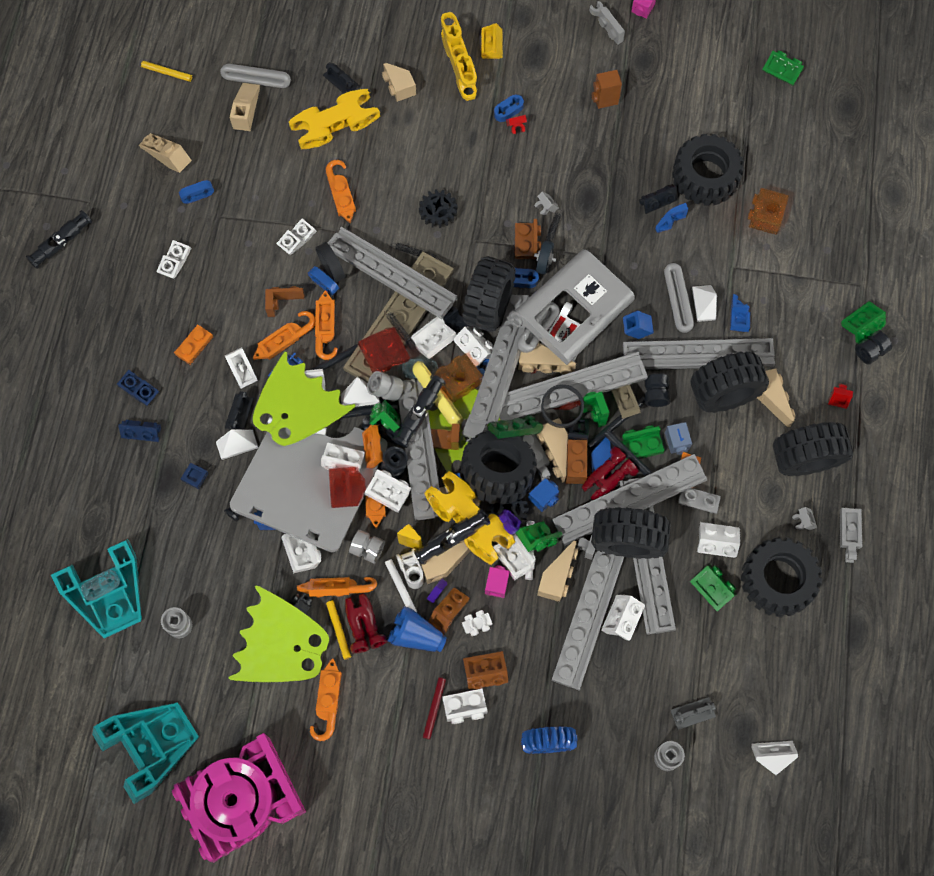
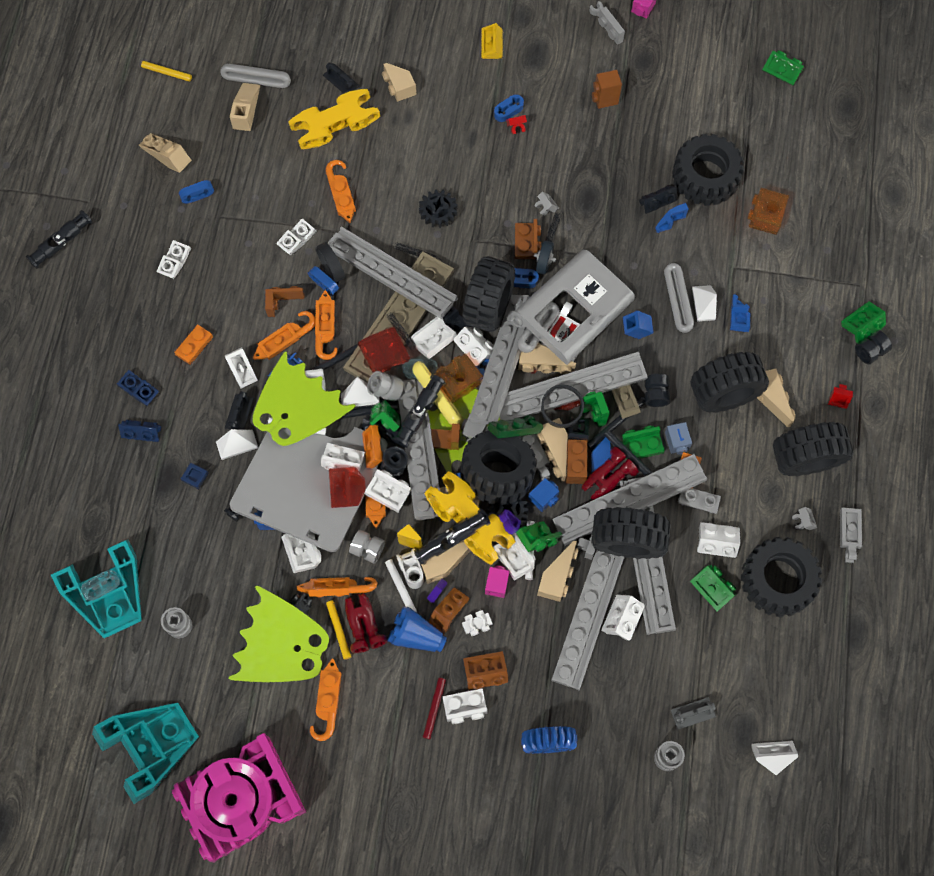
yellow piece [441,12,477,101] -> none
light grey plate [622,338,775,369] -> none

